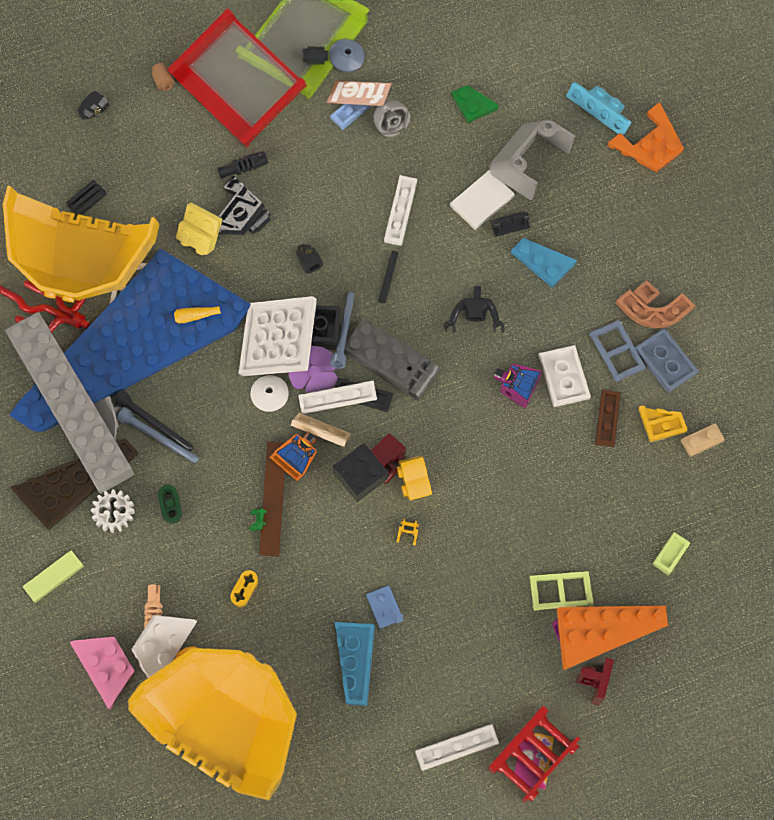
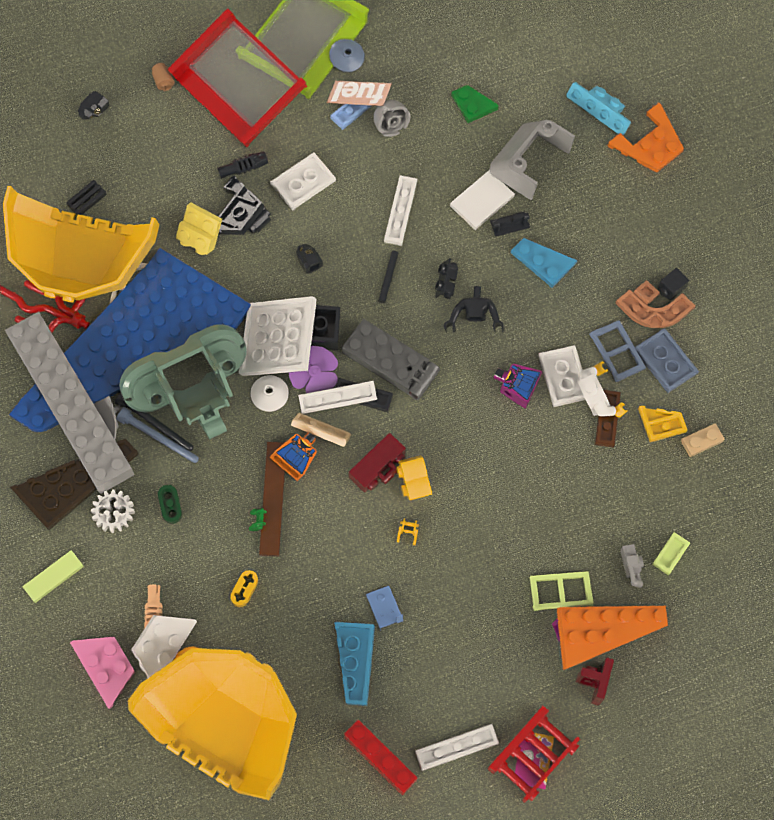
yellow piece [174,306,221,324] -> none
black brick [303,46,328,65] -> none
sand blue piece [330,292,354,369] -> none
black brick [333,443,388,502] -> none
none -> sand green piece [120,324,247,440]
none -> white tile [270,152,336,210]
none -> red brick [344,720,418,796]
none -> black hinge [435,258,458,299]
none -> white torso [578,361,628,418]
none -> light grey piece [620,544,644,588]
none -> black brick [658,267,689,301]

